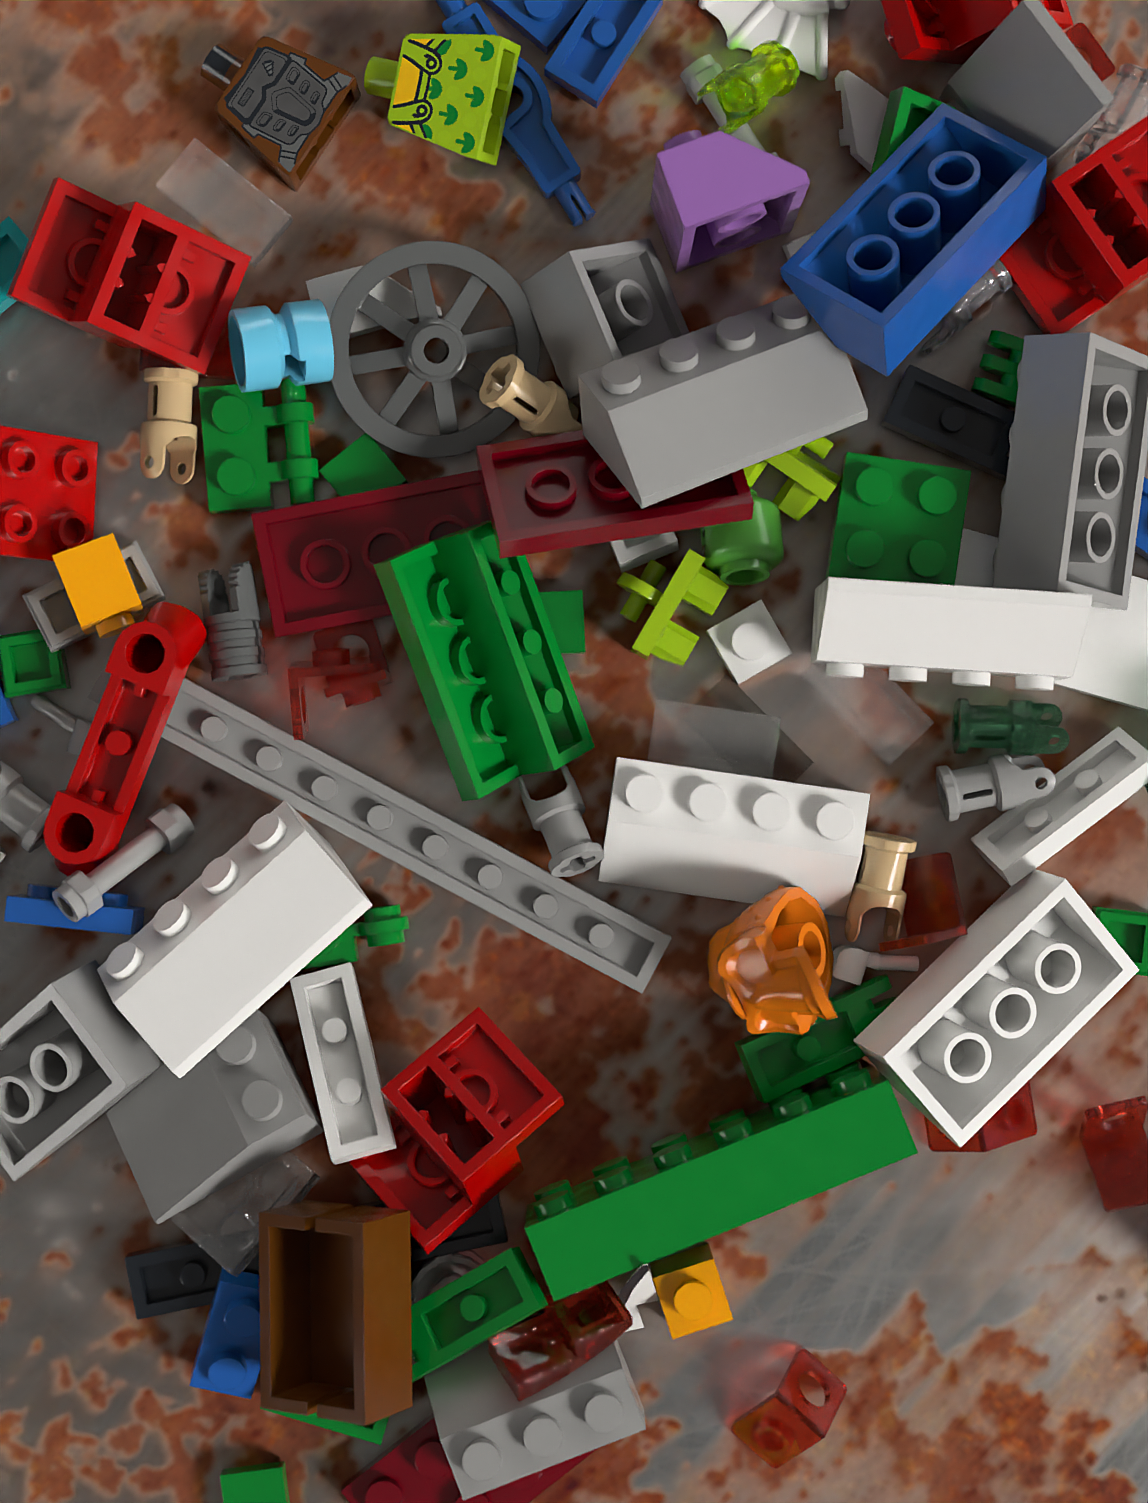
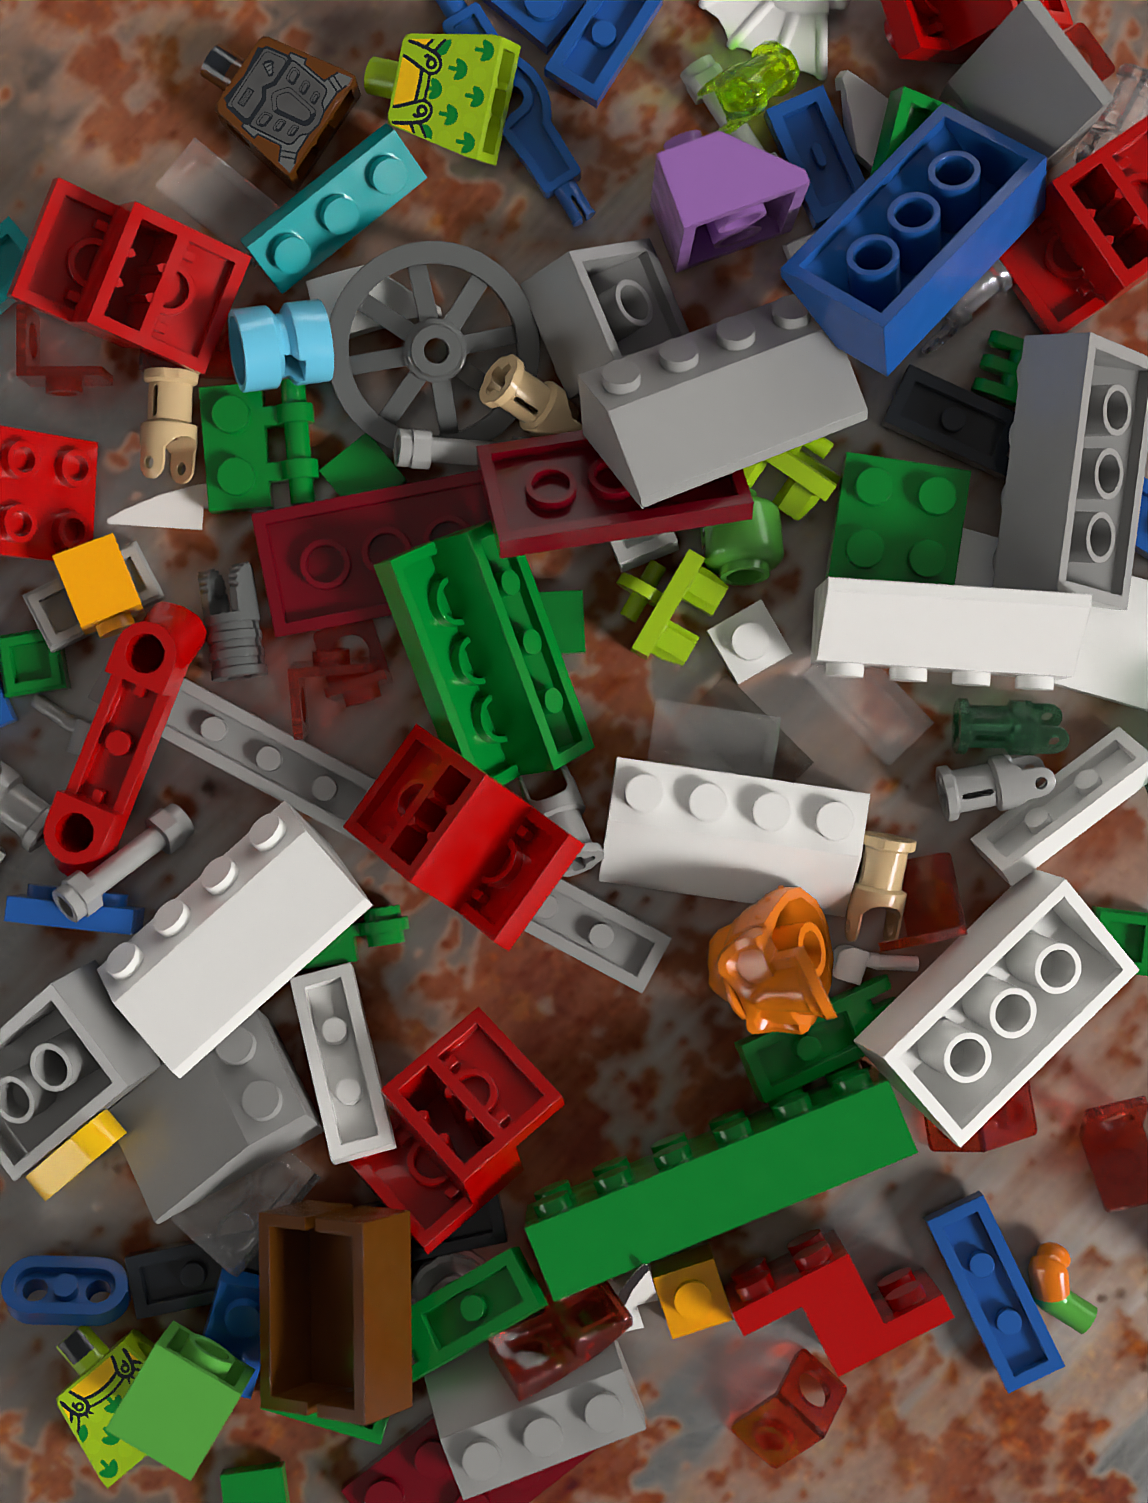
none -> blue plate [1,1255,132,1326]
none -> clear red bracket [16,304,113,397]
none -> yellow beam [25,1108,127,1201]
none -> torso [56,1326,155,1489]
none -> bright green head [105,1320,256,1481]
none -> white sticker [107,483,267,530]
none -> teal plate [240,123,427,294]
none -> red bracket [343,723,585,951]
none -> light grey bar [394,428,532,469]
none -> red bracket [723,1229,955,1377]
none -> blue plate [764,85,865,230]
none -> blue plate [923,1191,1065,1394]
none -> orange arm [1027,1242,1098,1334]

